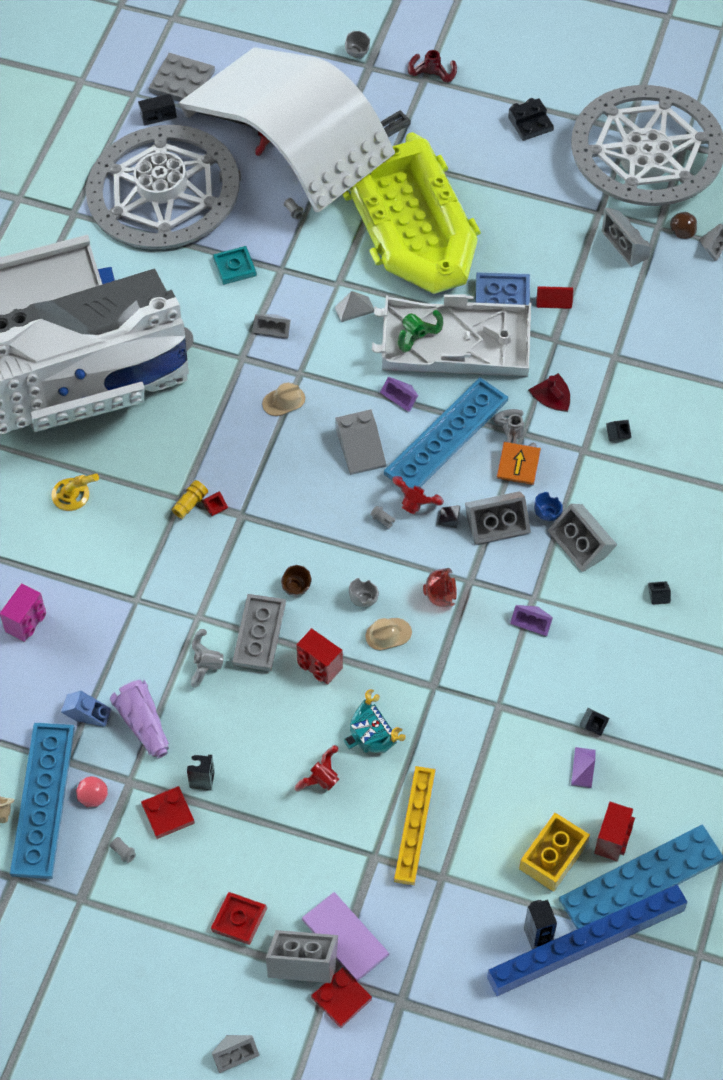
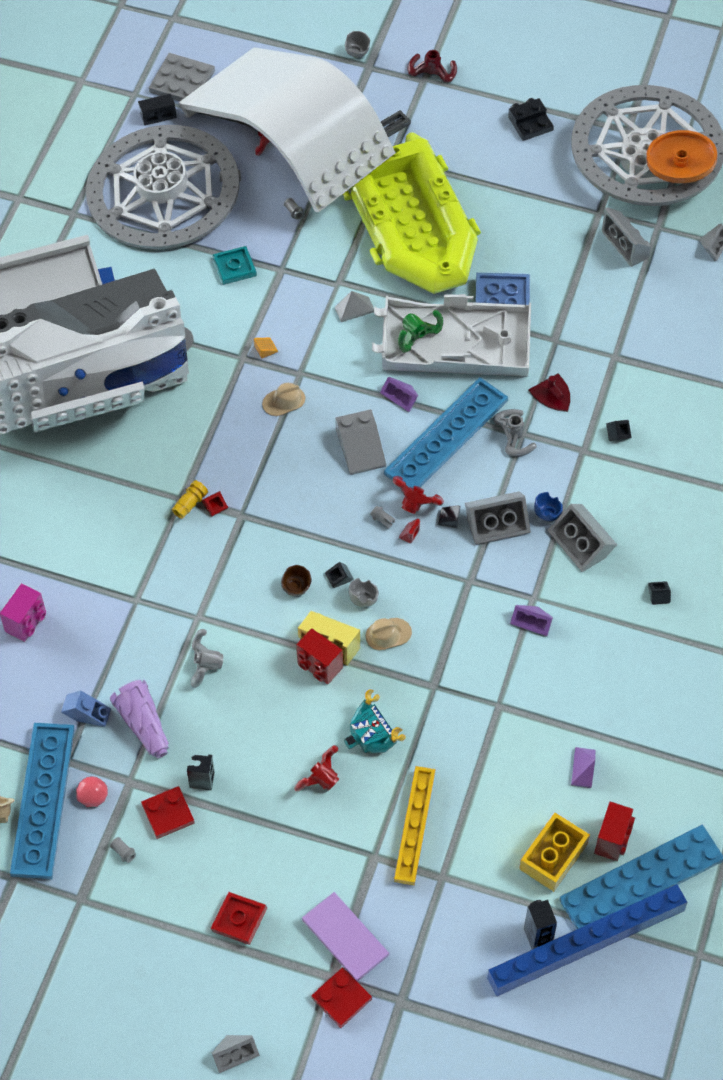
yellow dish [51,474,99,511] -> none
light grey plate [232,594,286,672] -> none
light grey slope [253,314,291,338] -> none
light grey slope [266,930,338,983] -> none
clear red cylinder [423,568,457,607] -> none
orange tile [497,442,541,485] -> none
red slope [536,286,573,309] -> none
black slope [580,708,610,736] -> none
reddish brown hair [670,212,697,239] -> none
none -> light orange slope [253,337,278,359]
none -> light yellow wedge [298,611,360,666]
none -> black slope [325,562,354,588]
none -> red slope [399,518,420,544]
none -> orange dish [647,130,717,183]

